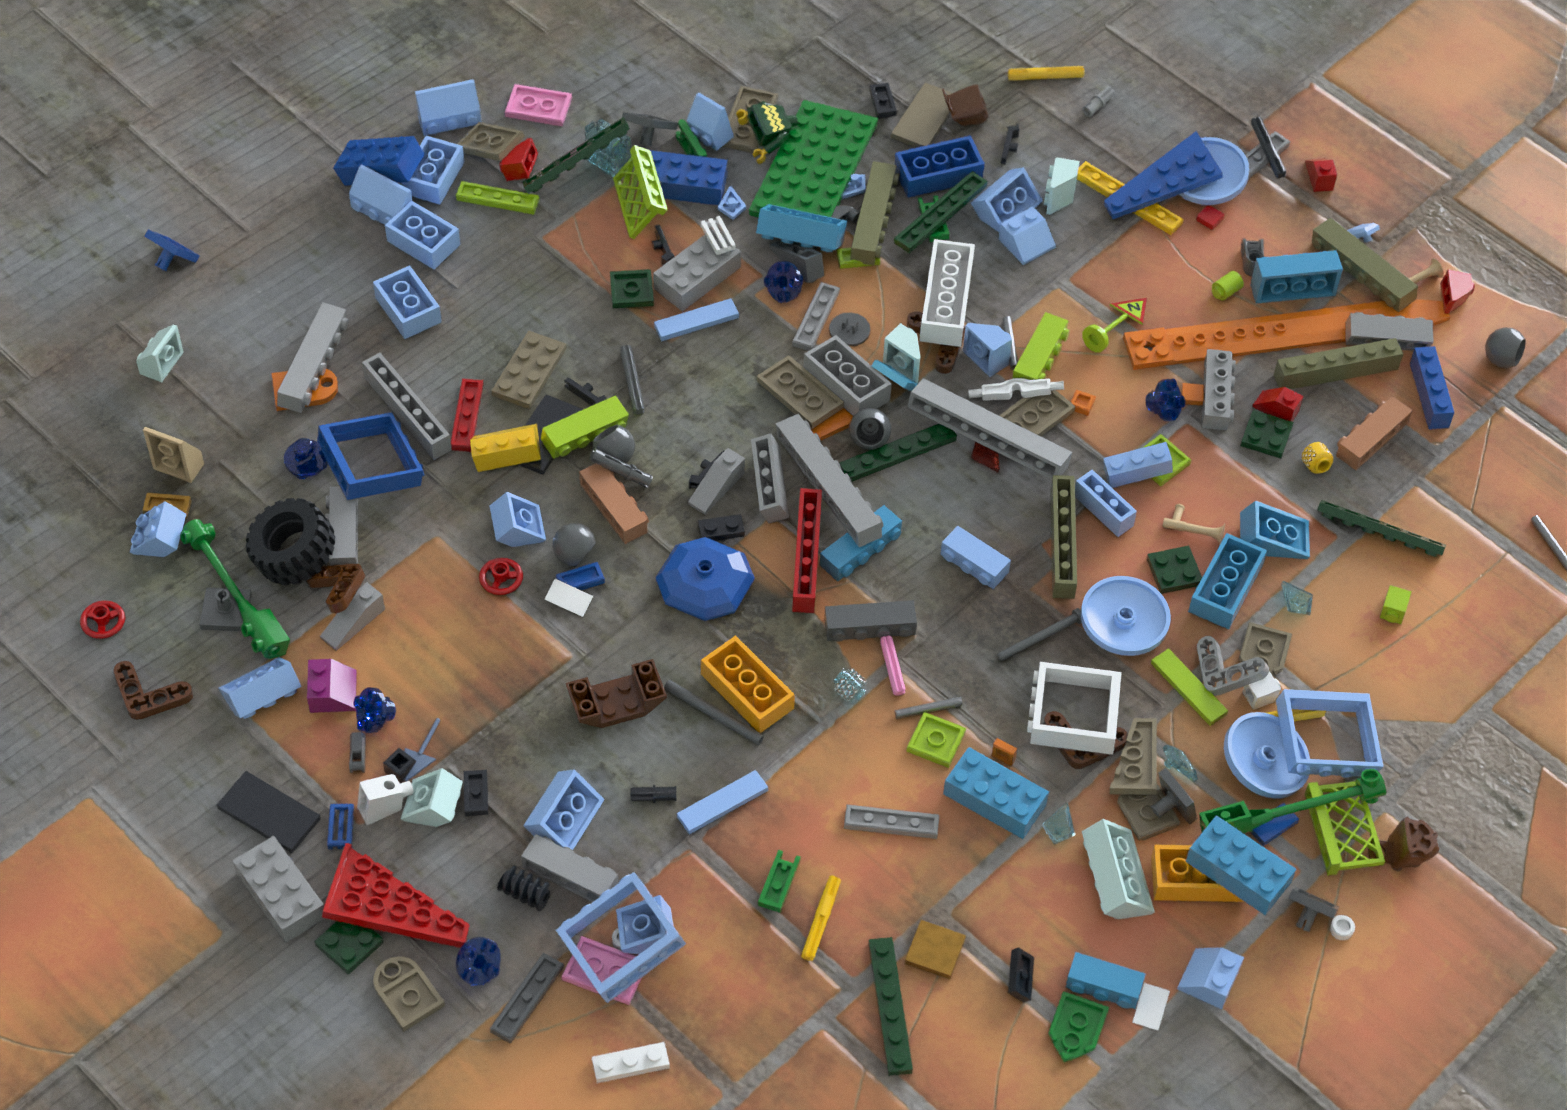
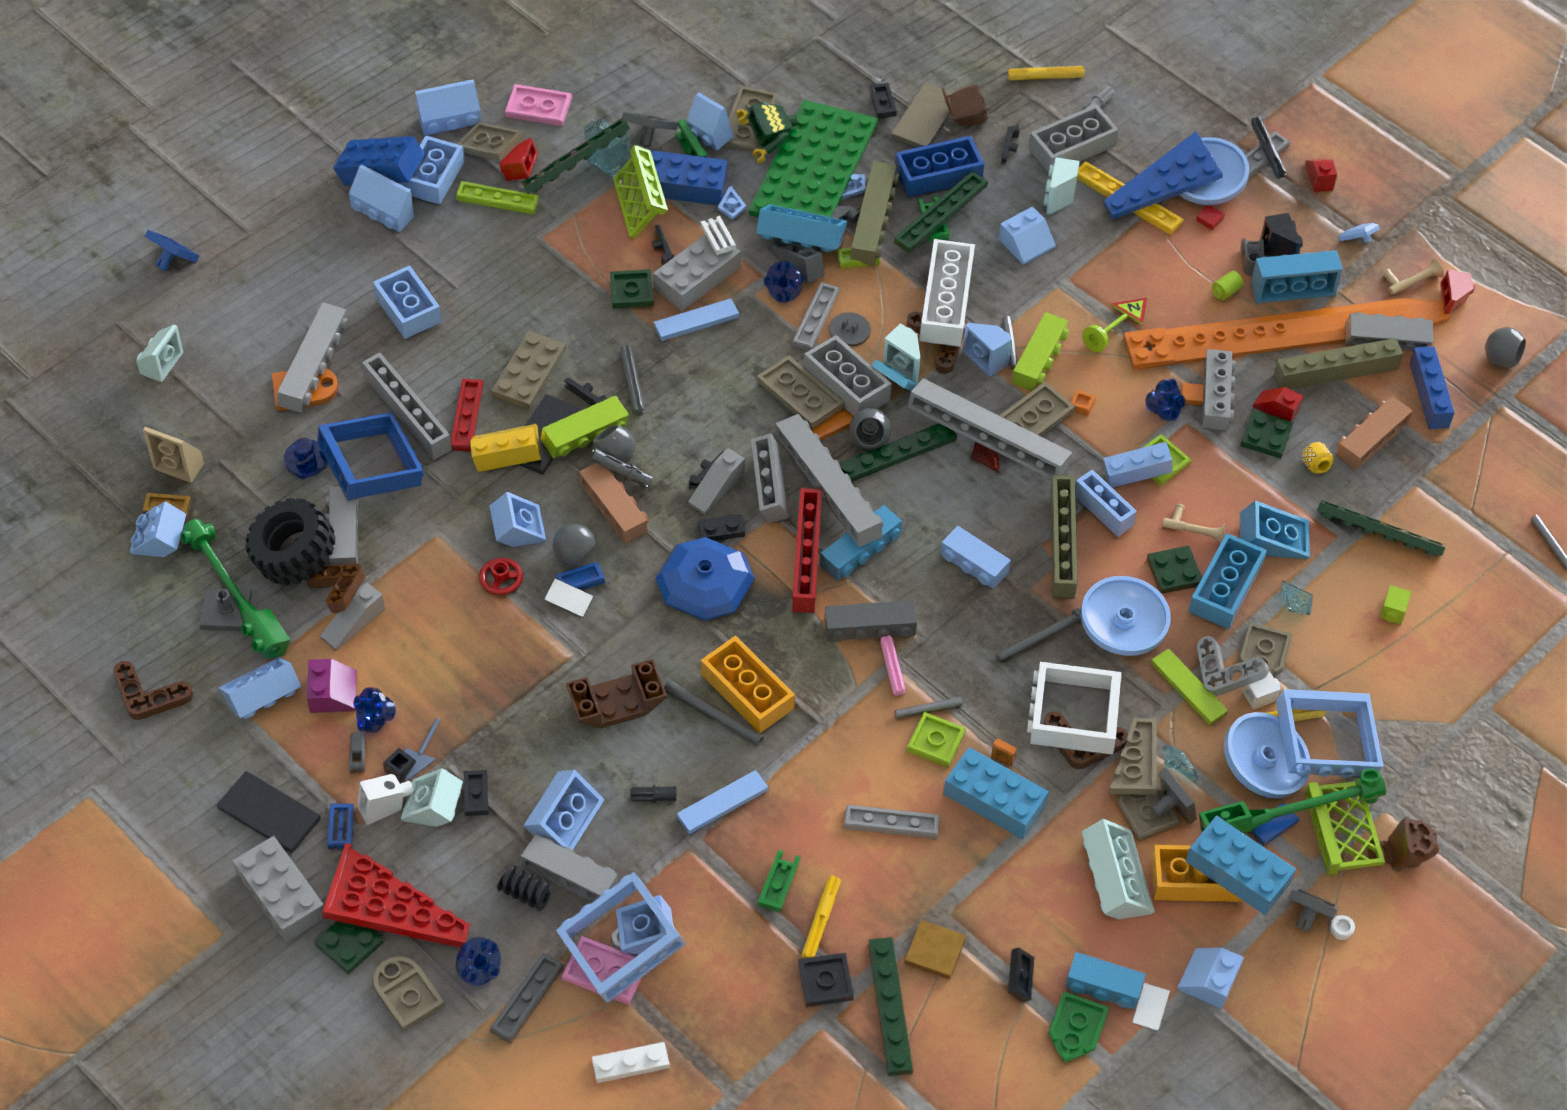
red piece [80,600,125,639] -> none
light blue brick [385,201,460,269] -> none
clear light blue head [833,668,867,702] -> none
white piece [969,378,1064,401] -> none
light blue slope [971,167,1043,232] -> none
clear light blue piece [1043,803,1075,845] -> none
olive brick [1312,217,1418,312] -> none
none -> black plate [798,953,854,1007]
none -> light grey brick [1028,104,1119,173]
none -> black slope [1260,213,1303,257]

